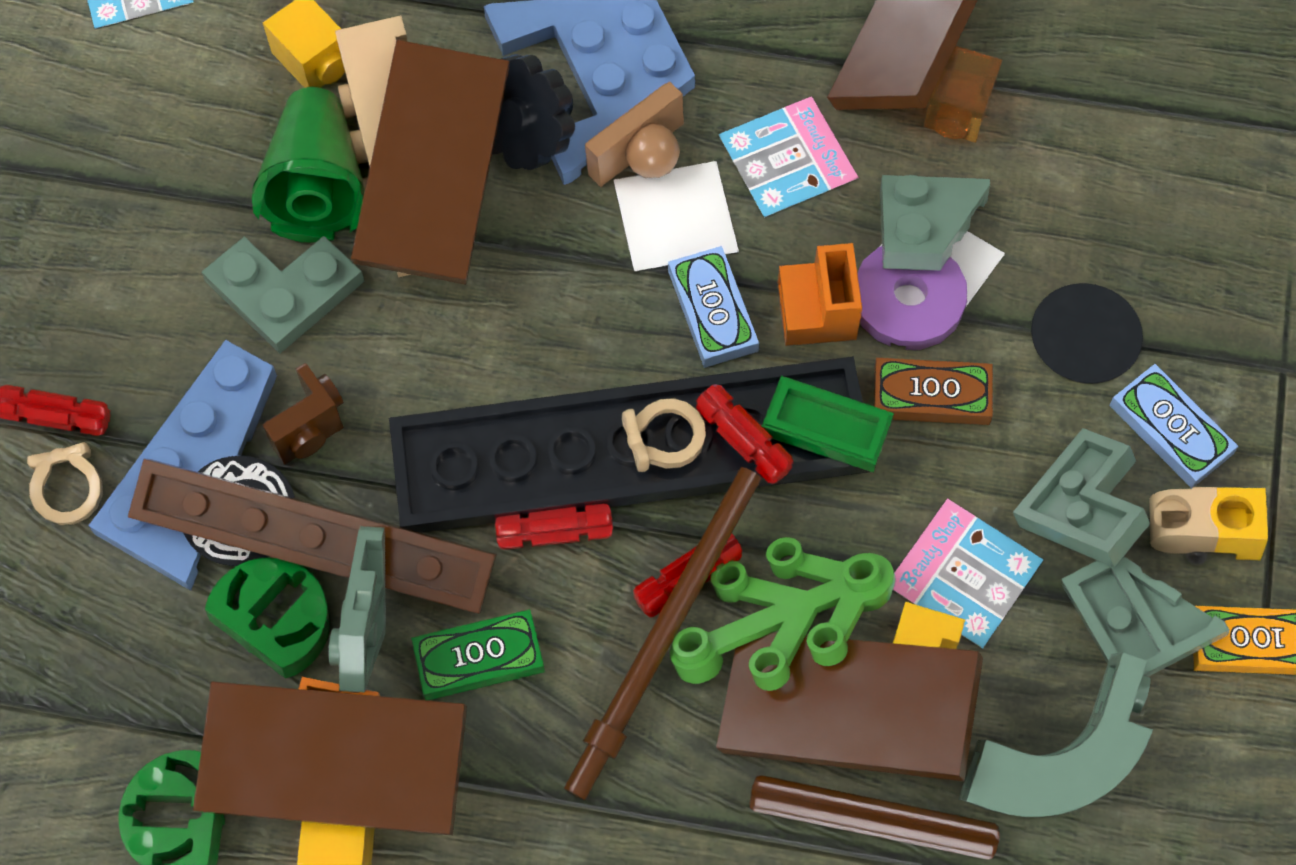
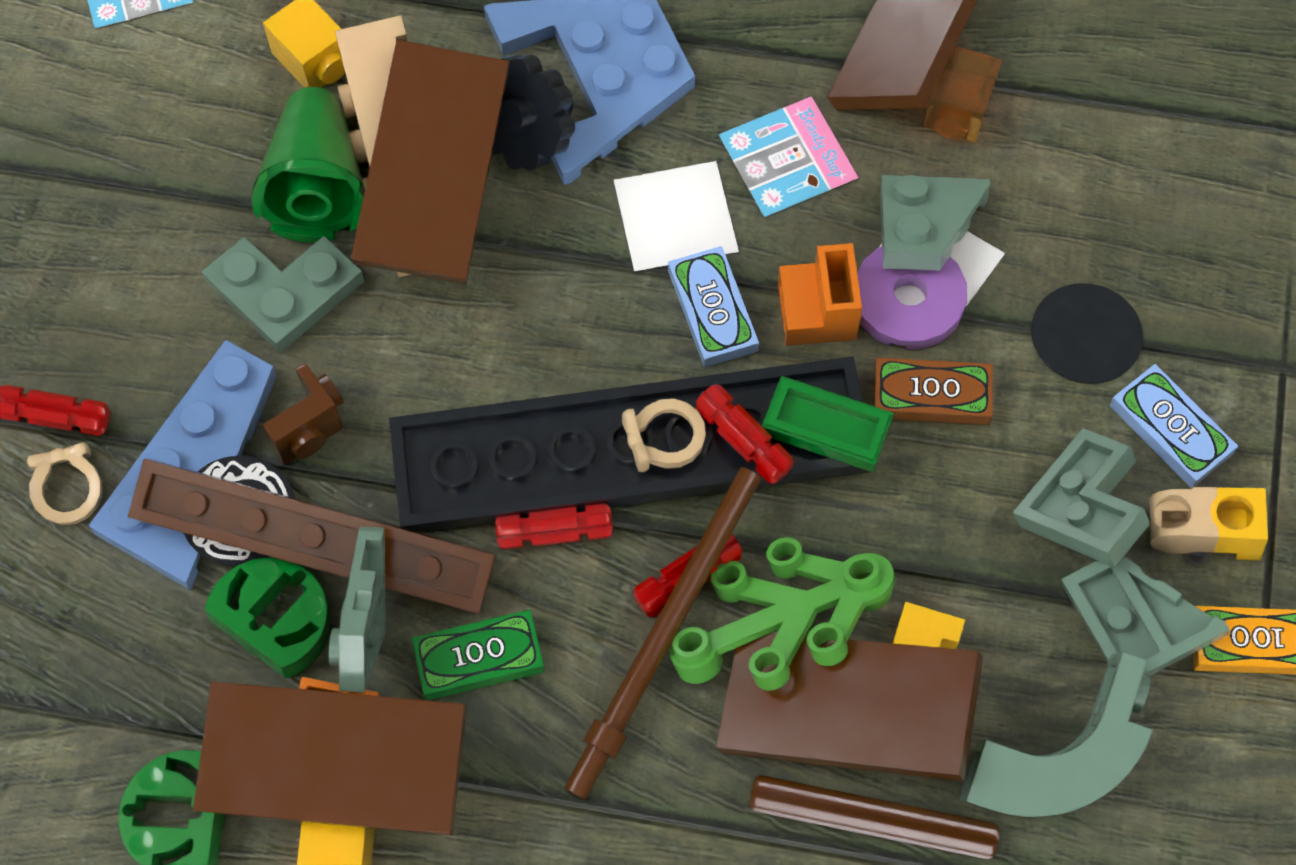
medium nougat tile [585,81,684,187] -> none
sticker [893,498,1043,648] -> none

